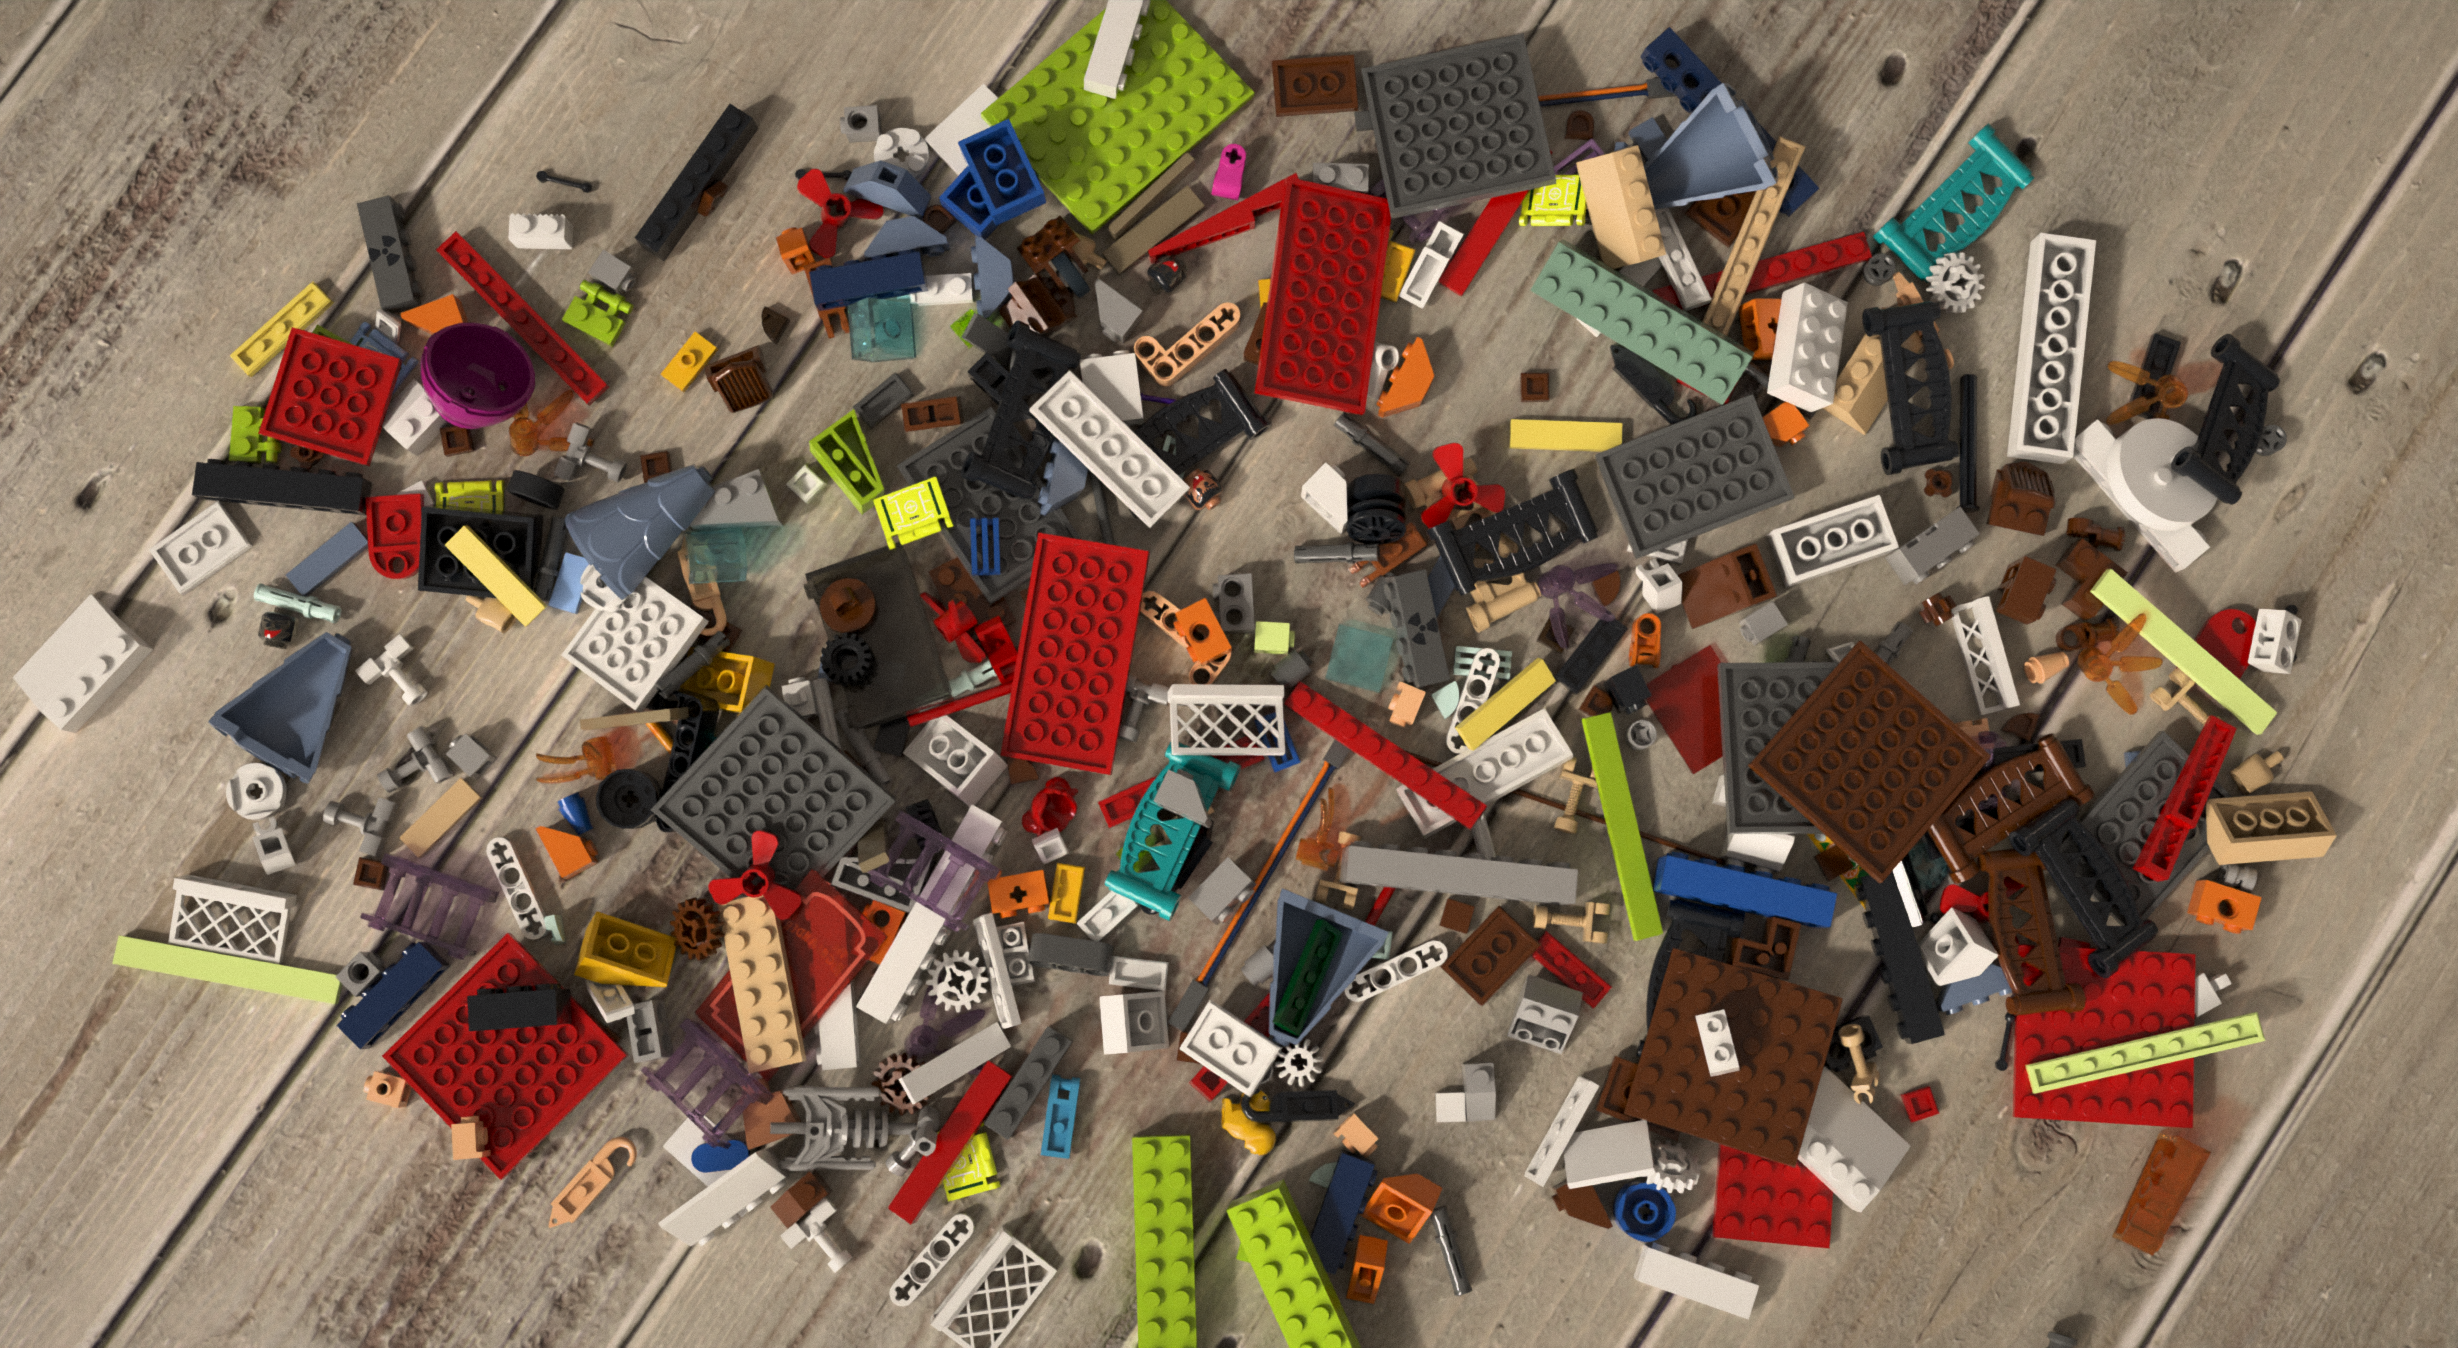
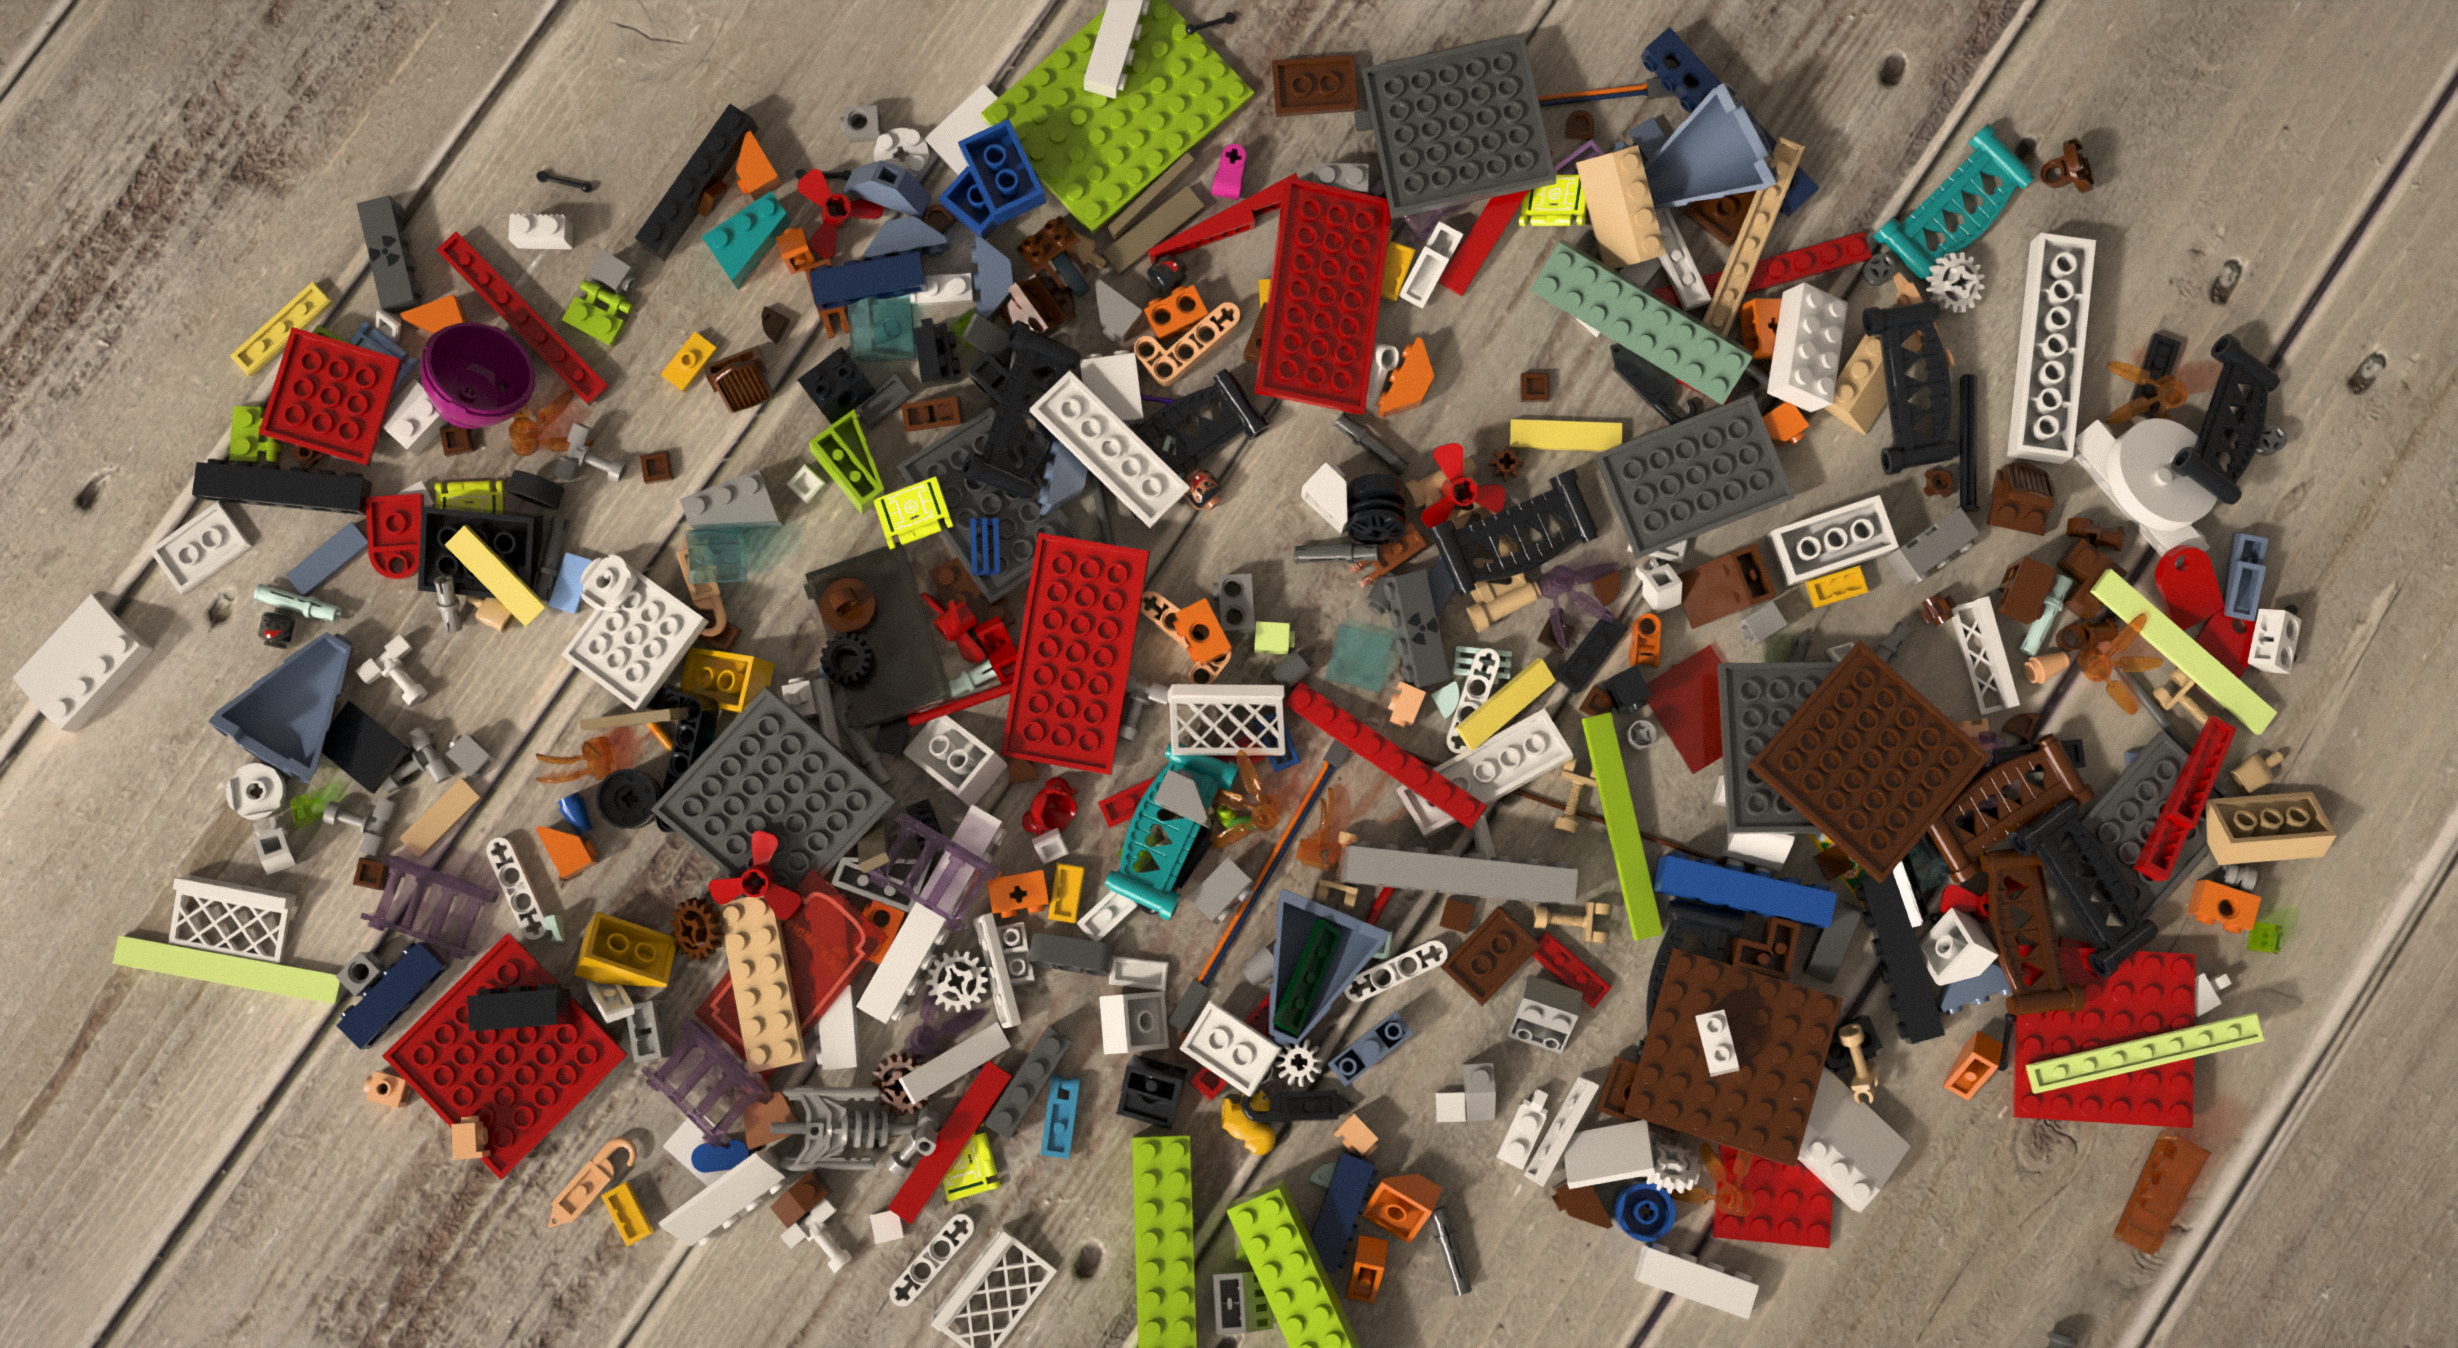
sand blue cone [565,464,715,600] -> none
dark grey pin [654,631,730,699] -> none
red tile [1900,1086,1940,1123] -> none
none -> clear neon green tile [290,794,324,829]
none -> black tile [322,701,410,794]
none -> light grey pin [434,575,462,633]
none -> yellow plate [601,1181,655,1247]
none -> teal wedge [701,191,792,290]
none -> orange slope [736,131,783,201]
none -> black brick [797,347,877,425]
none -> white tile [870,1210,905,1244]
none -> black brick [913,318,961,388]
none -> black brick [1116,1054,1188,1130]
none -> orange brick [1144,285,1209,345]
none -> black hinge [1185,12,1236,35]
none -> clear orange plant [1210,750,1283,849]
none -> slope [1212,1270,1274,1335]
none -> lime arm [1216,803,1255,831]
none -> sand blue slope [1328,1011,1413,1087]
none -> reddish brown gear [1488,445,1524,482]
none -> white hinge [1496,1088,1548,1170]
none -> clear orange plant [1669,1142,1754,1217]
none -> dark grey beam [1803,898,1862,984]
none -> yellow plate [1805,565,1869,609]
none -> orange slope [1943,1030,2003,1101]
none -> light aqua pin [2019,574,2073,657]
none -> reddish brown tile [2040,137,2094,194]
none -> dark grey bar [2114,661,2192,755]
none -> red tile [2155,544,2225,631]
none -> sand blue slope [2224,533,2269,621]
none -> clear neon green tile [2247,922,2284,955]

